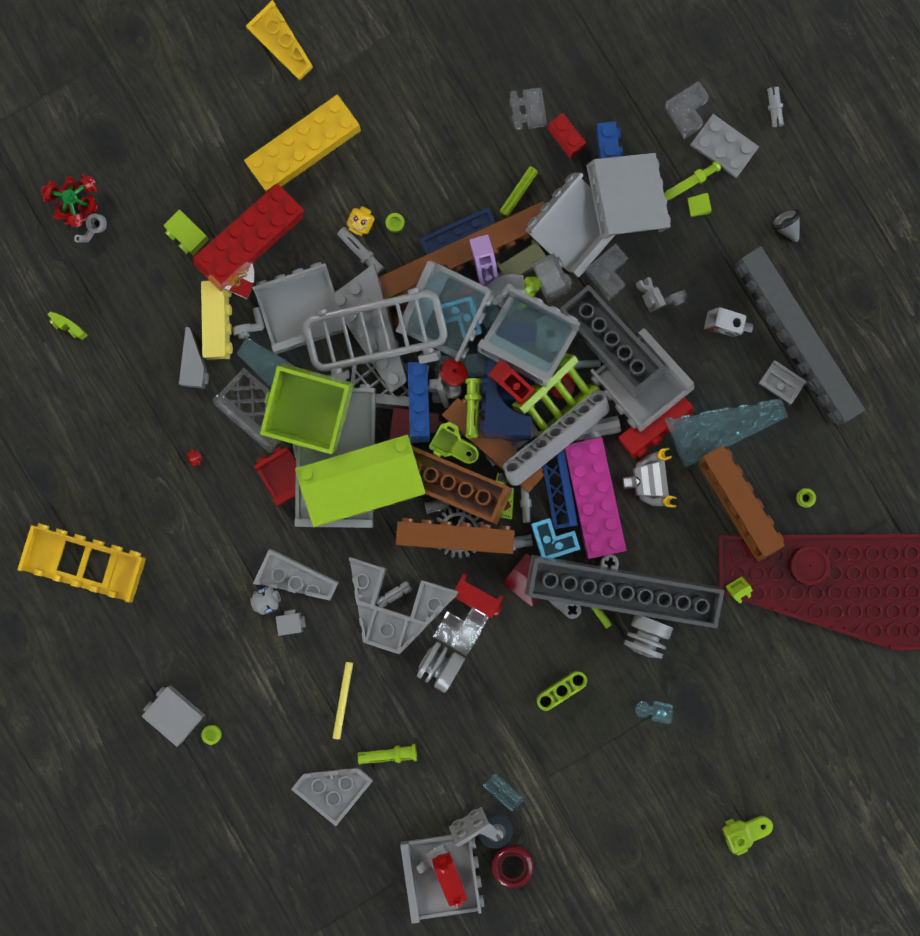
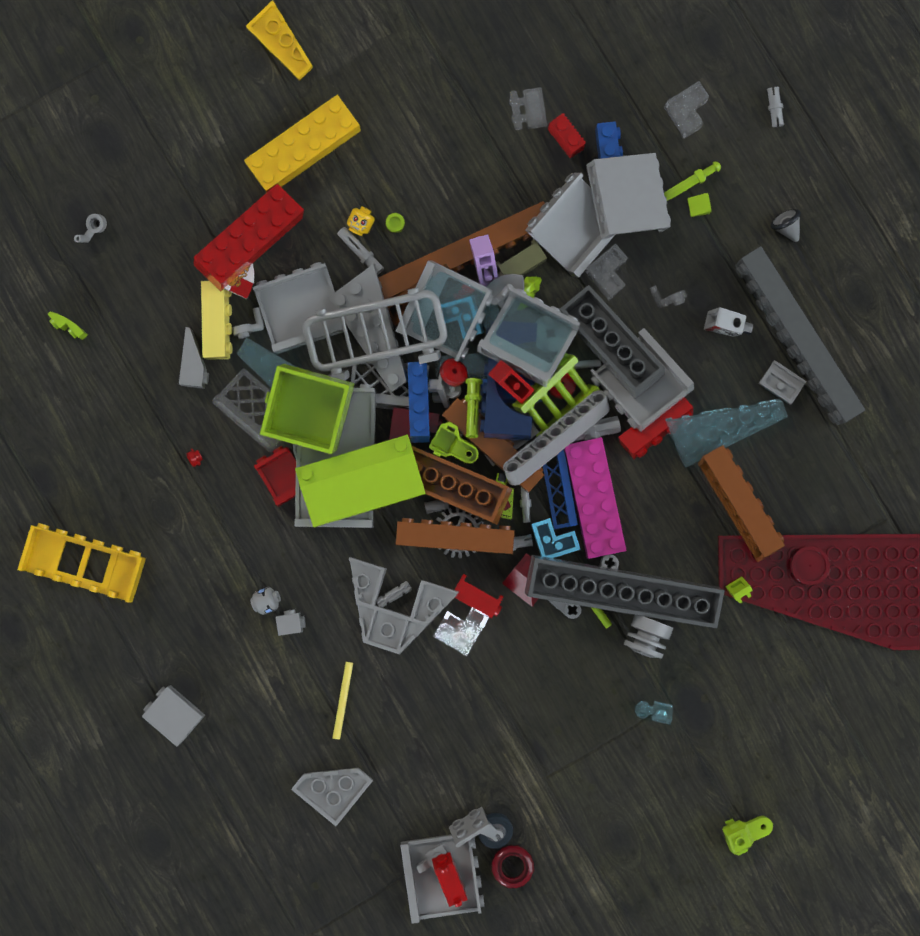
red plant [41,174,98,228] -> none
lime brick [163,209,209,256] -> none
lime tile [201,725,222,745] -> none
light grey wing [253,549,339,600] -> none
lime pin [358,744,417,765] -> none
light grey wheel [417,642,465,693] -> none
dark blue plate [420,207,496,255] -> none
clear light blue plate [483,773,524,811] -> none
lime axle [500,166,538,217] -> none
clear brick [532,253,572,303] -> none
lime beam [536,671,587,711] -> none
light grey torso [623,448,677,508] -> none
light grey plate [636,277,666,313] -> none
light grey plate [690,114,759,178] -> none
lime plate [796,488,816,508] -> none

